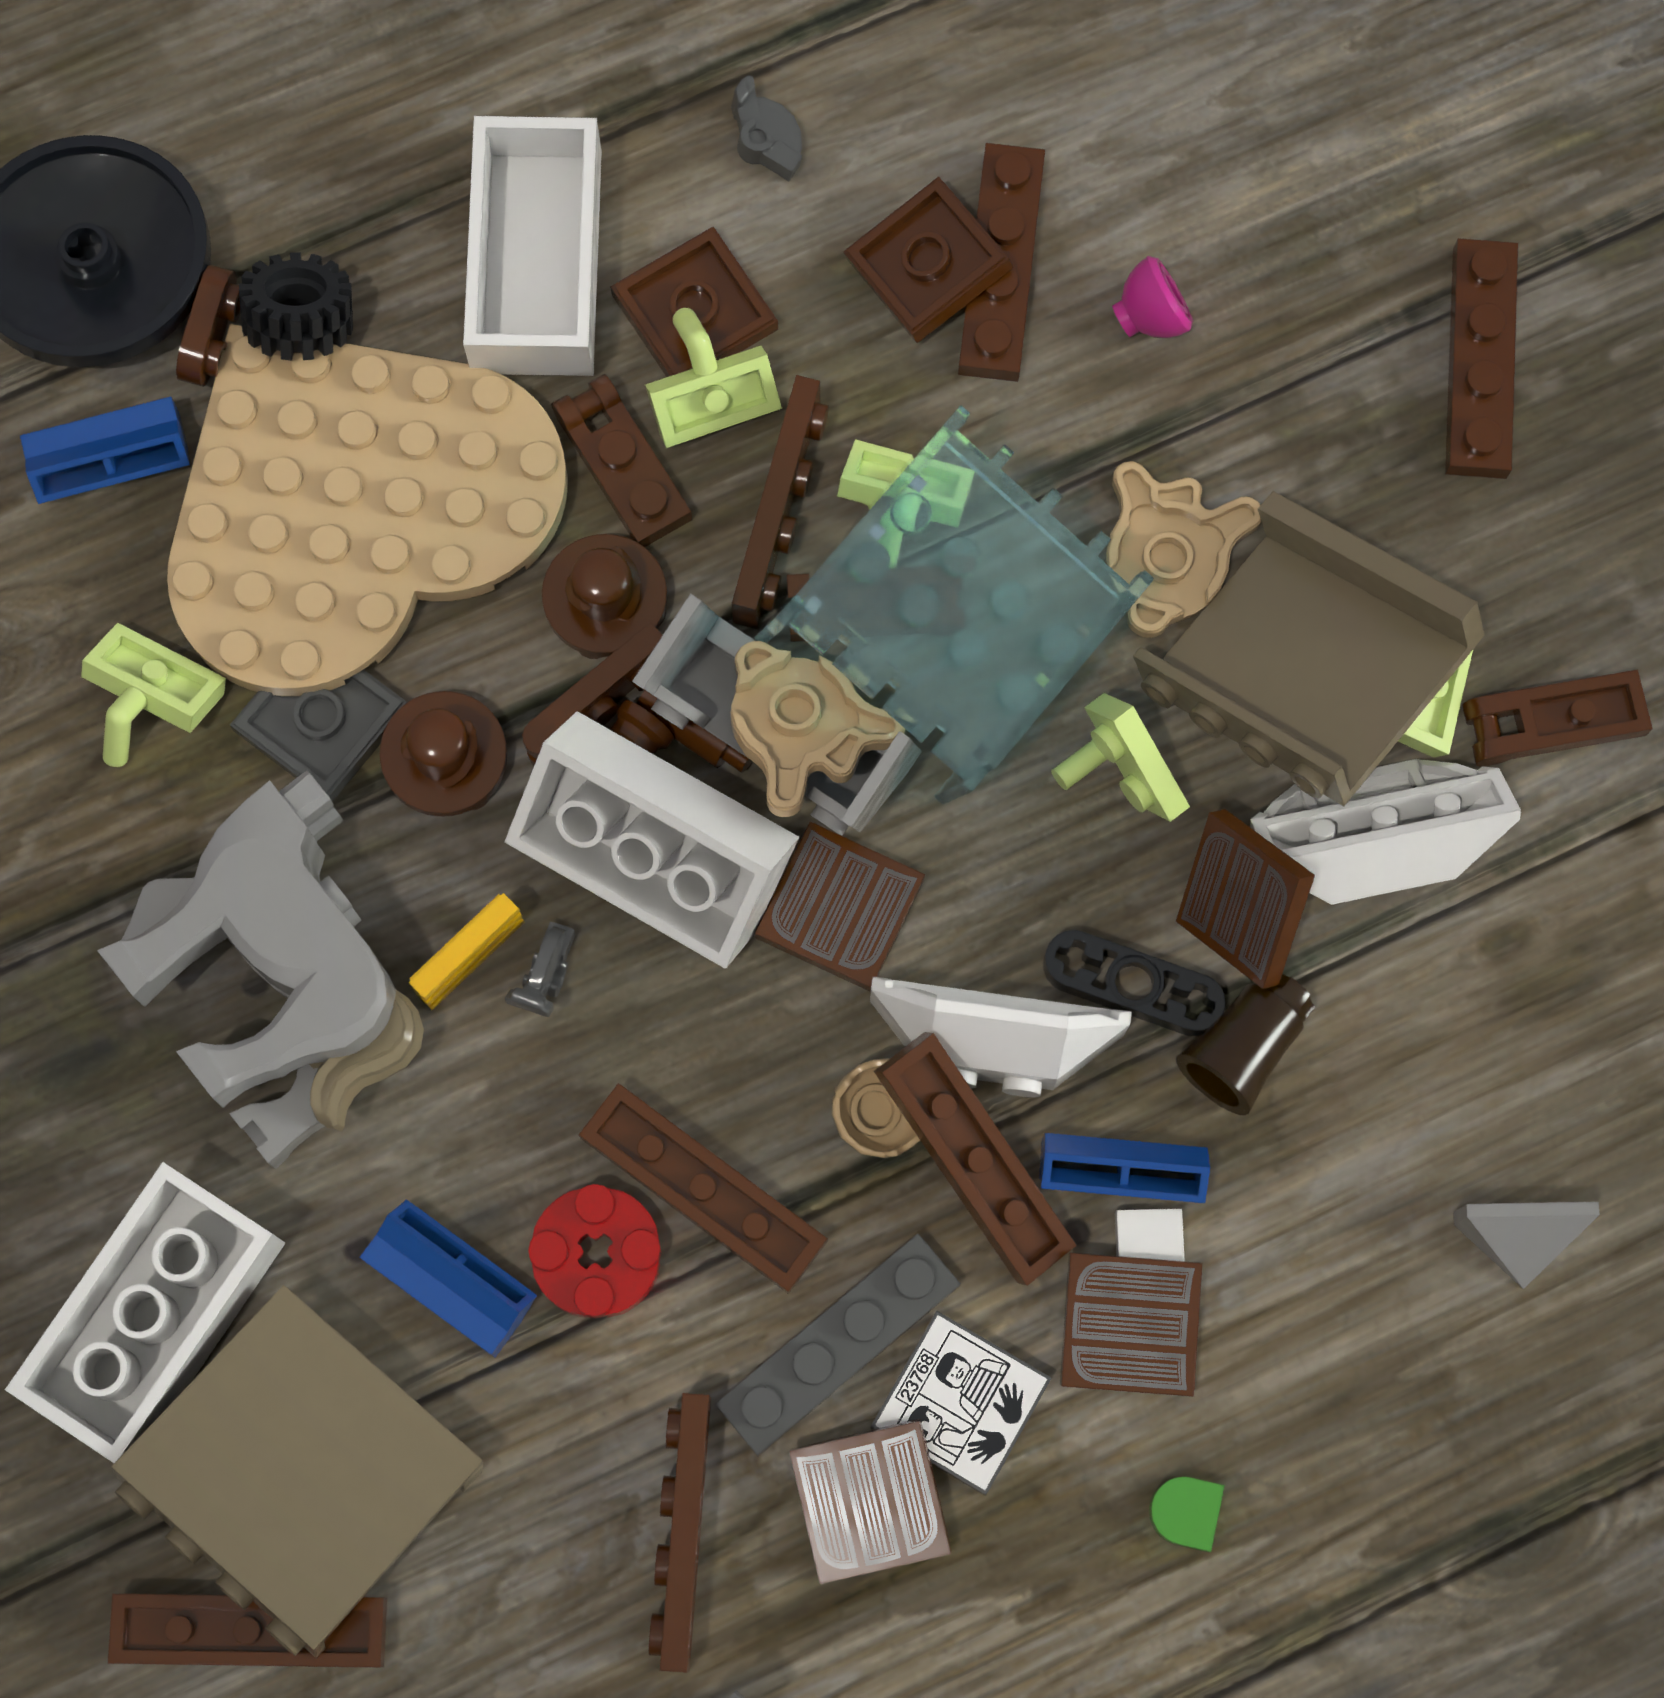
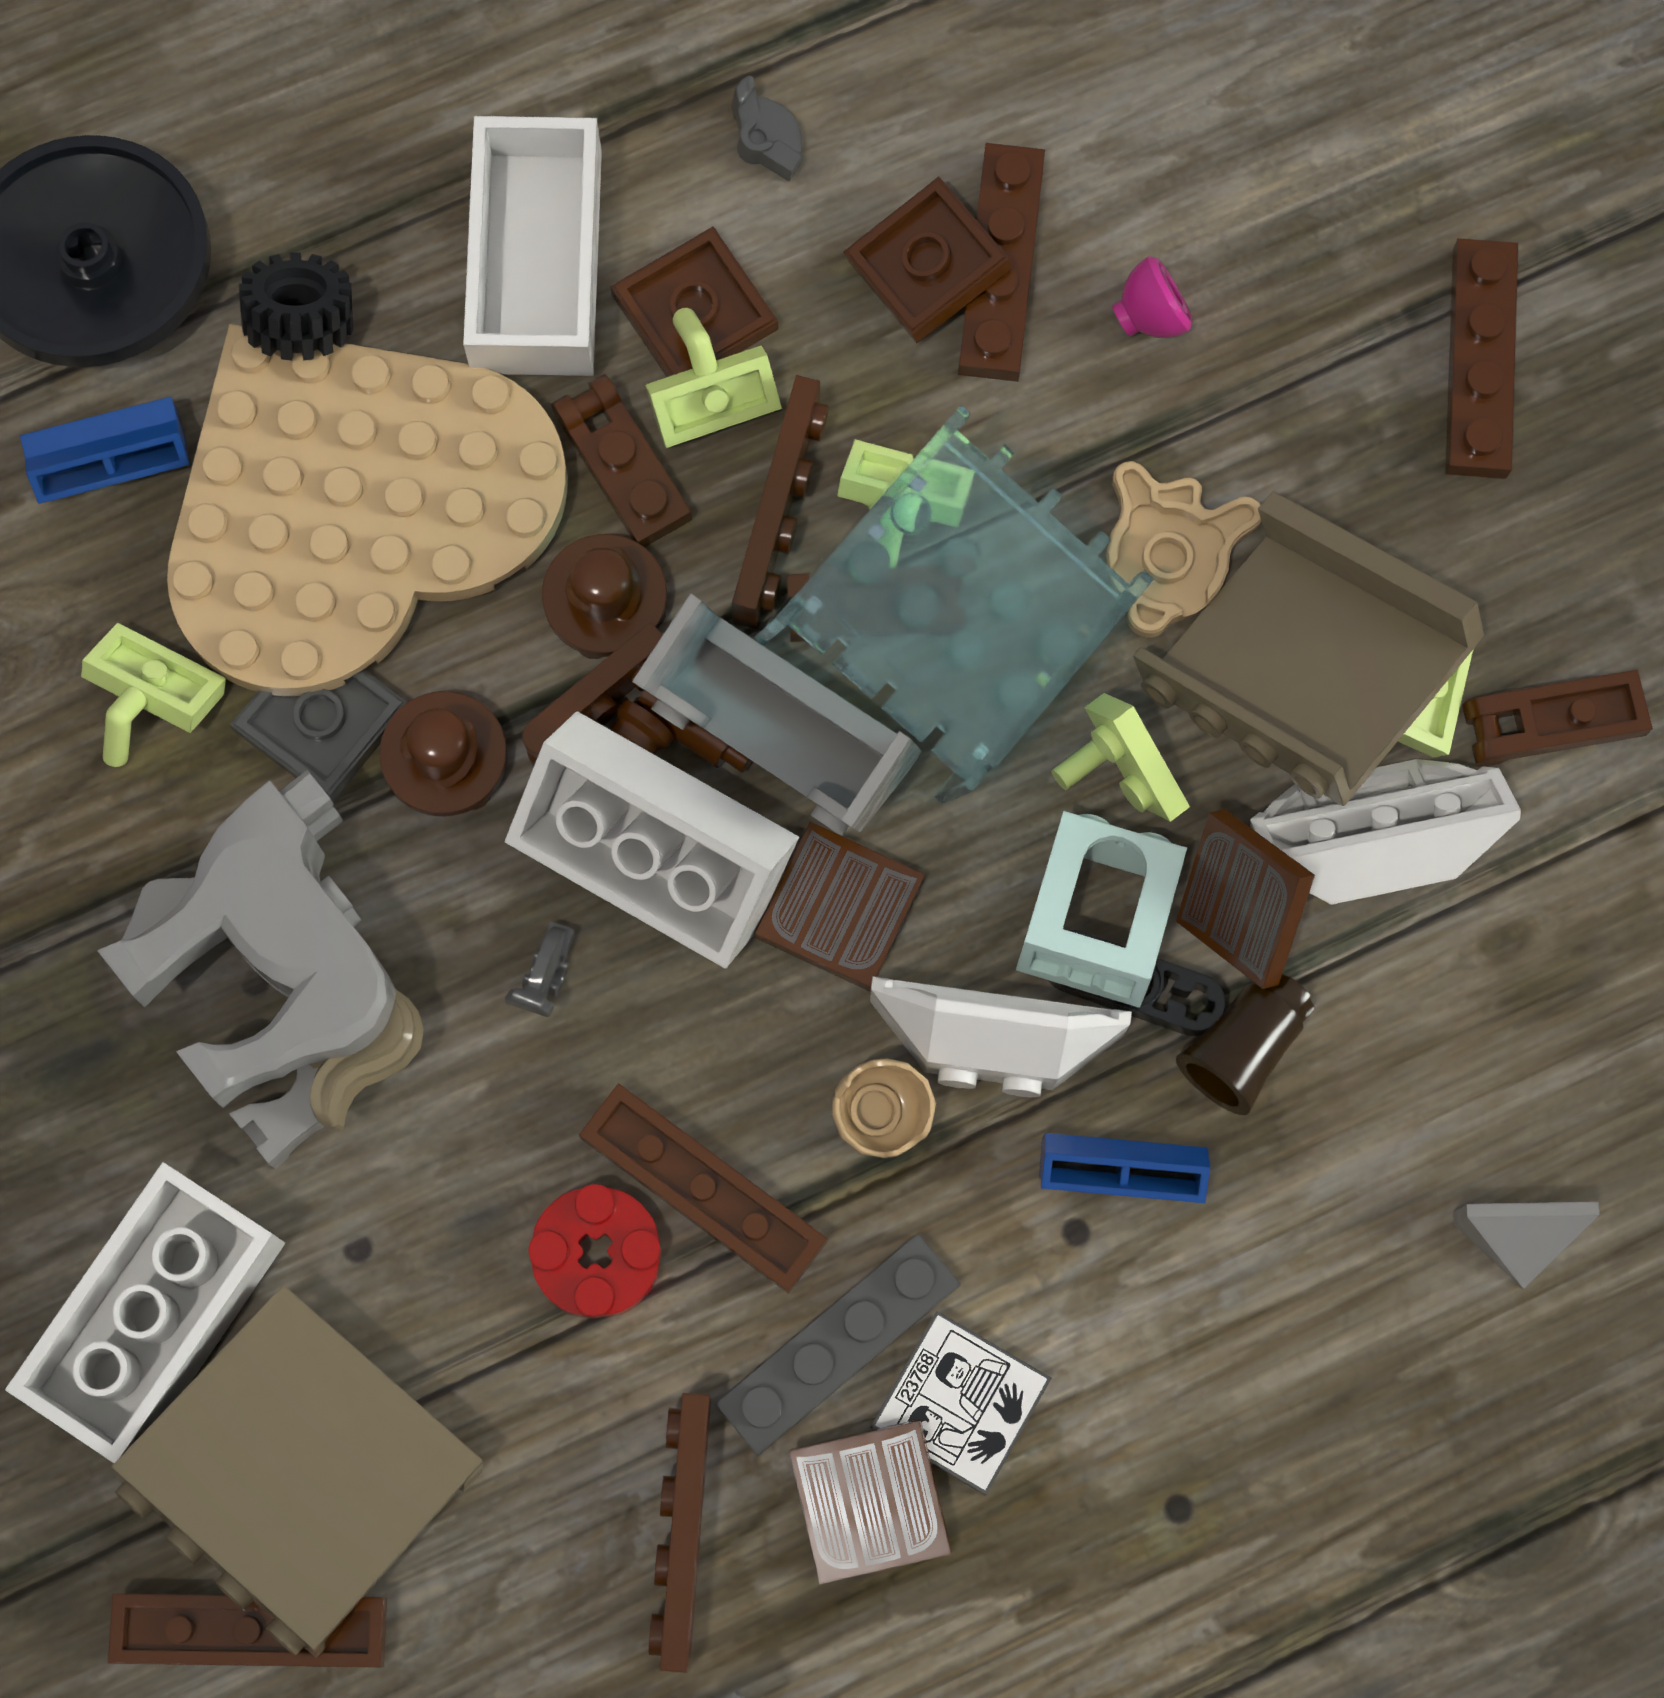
reddish brown plate [176,265,241,387] -> none
blue piece [359,1199,537,1358] -> none
yellow tile [409,893,525,1010] -> none
tan tile [731,641,906,817] -> none
reddish brown plate [874,1032,1077,1286] -> none
tile [1060,1252,1203,1397] -> none
white tile [1115,1209,1185,1261] -> none
bright green tile [1149,1477,1225,1553] -> none
none -> light aqua panel [1016,811,1187,1008]

